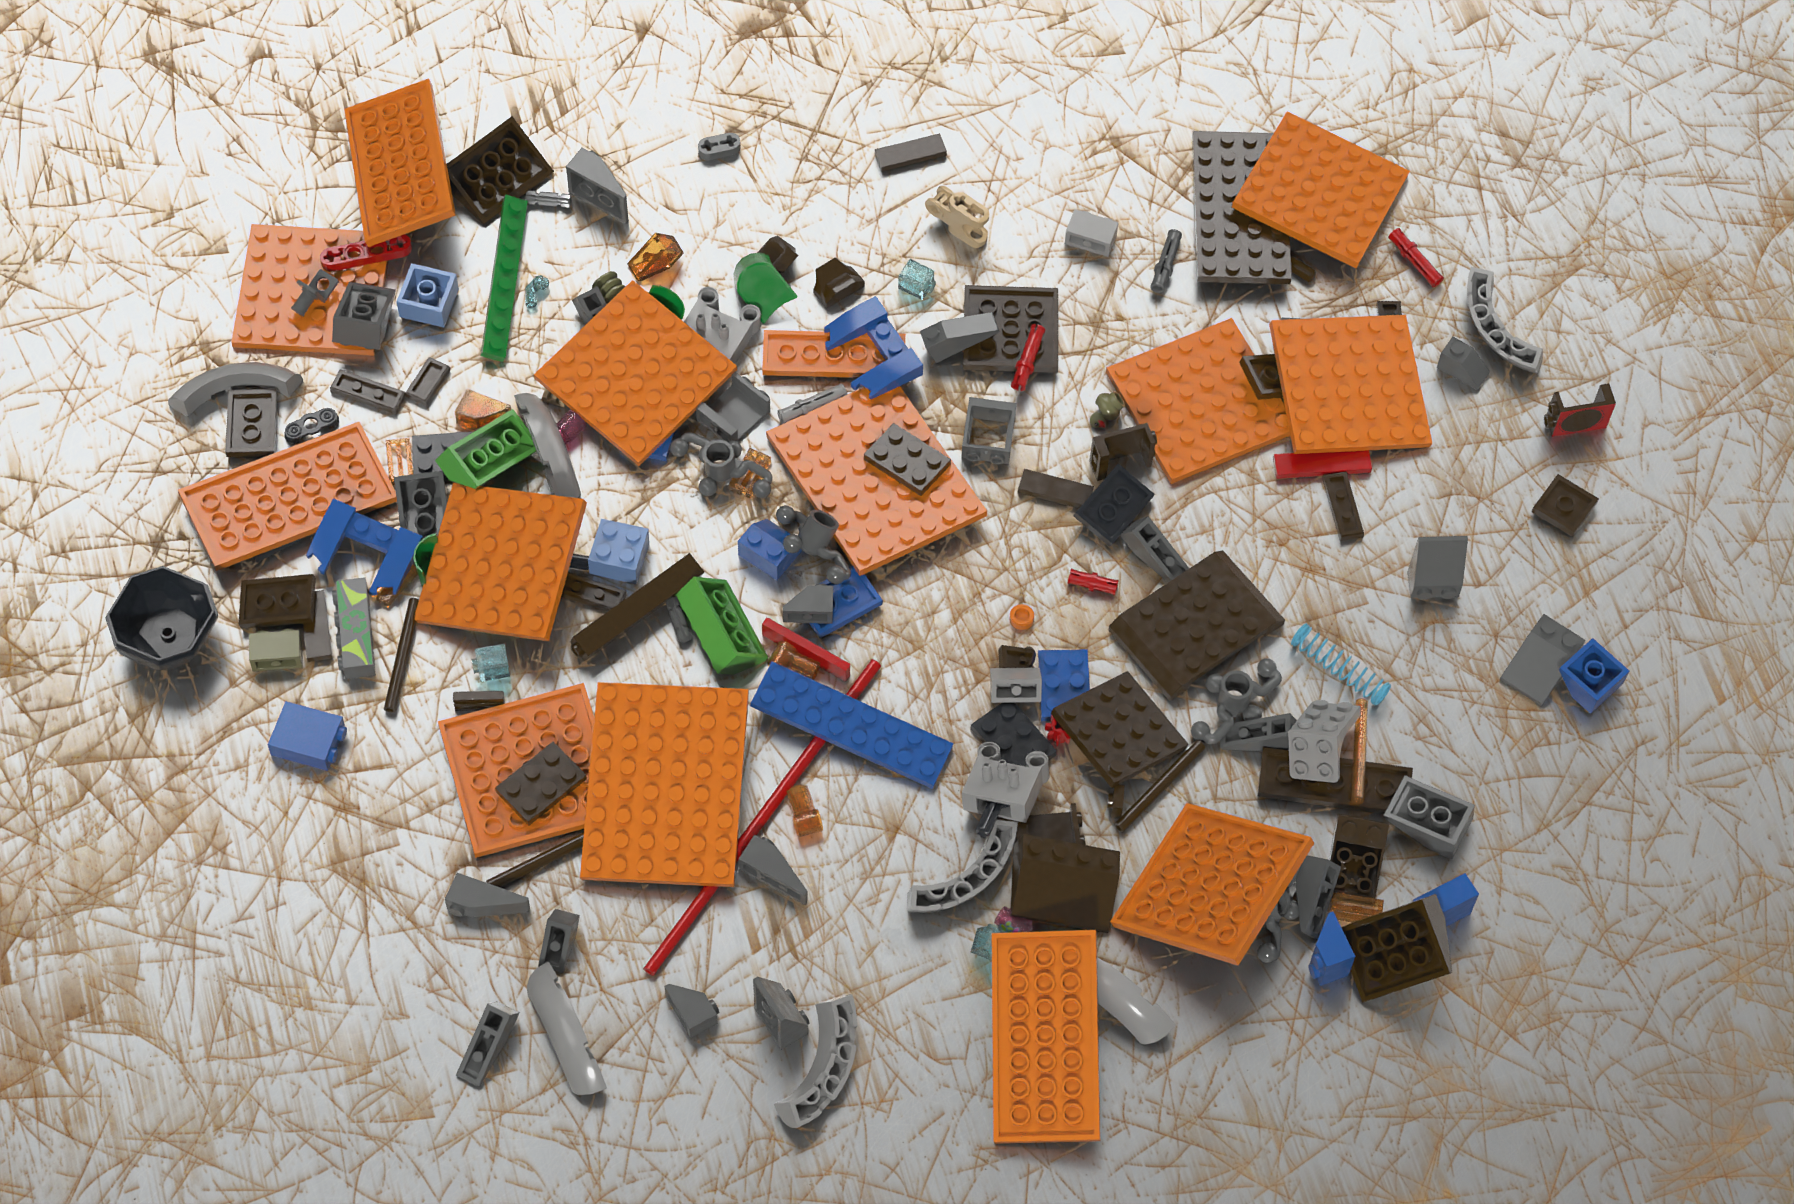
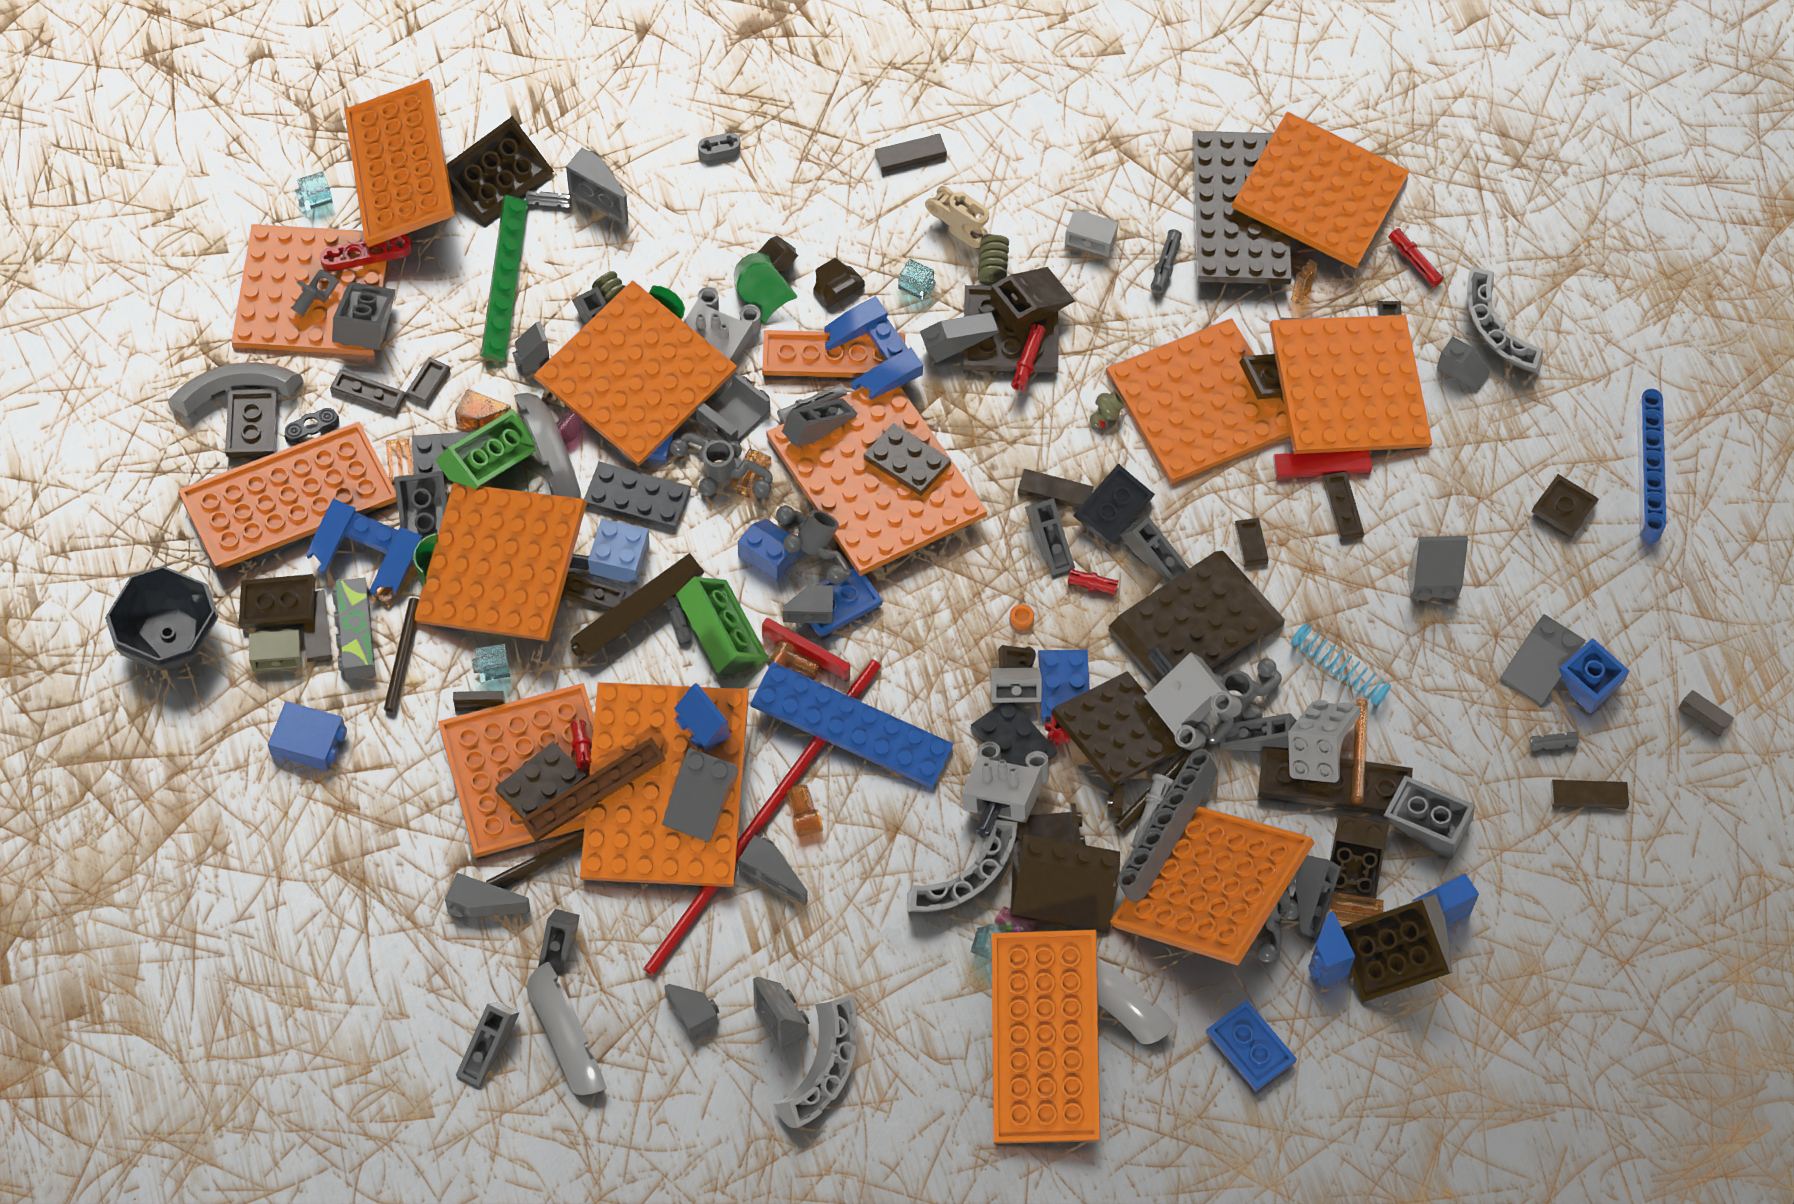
medium blue brick [396,263,459,327] -> none
clear light blue arm [525,275,549,308] -> none
clear orange slope [627,232,684,281] -> none
dark grey window [961,397,1017,465] -> none
dark brown panel [1089,423,1157,481] -> none
dark brown panel [1544,383,1616,437] -> none
none -> clear light blue brick [295,171,333,210]
none -> dark grey slope [512,321,550,373]
none -> reddish brown plate [521,737,666,842]
none -> red pin [570,719,592,769]
none -> plate [584,461,691,531]
none -> dark grey slope [662,748,739,843]
none -> blue slope [674,682,731,754]
none -> dark grey slope [782,398,858,447]
none -> olive piece [977,234,1010,286]
none -> dark brown slope [990,267,1075,334]
none -> dark grey slope [1025,498,1075,576]
none -> dark grey beam [1117,749,1218,902]
none -> light grey pin [1131,774,1174,848]
none -> light grey piece [1144,648,1242,752]
none -> blue plate [1206,1000,1297,1092]
none -> dark brown tile [1234,518,1269,567]
none -> clear orange tile [1291,259,1317,304]
none -> dark grey axle [1529,732,1579,751]
none -> dark brown tile [1551,779,1629,808]
none -> blue beam [1637,389,1666,543]
none -> dark brown slope [1679,690,1734,736]

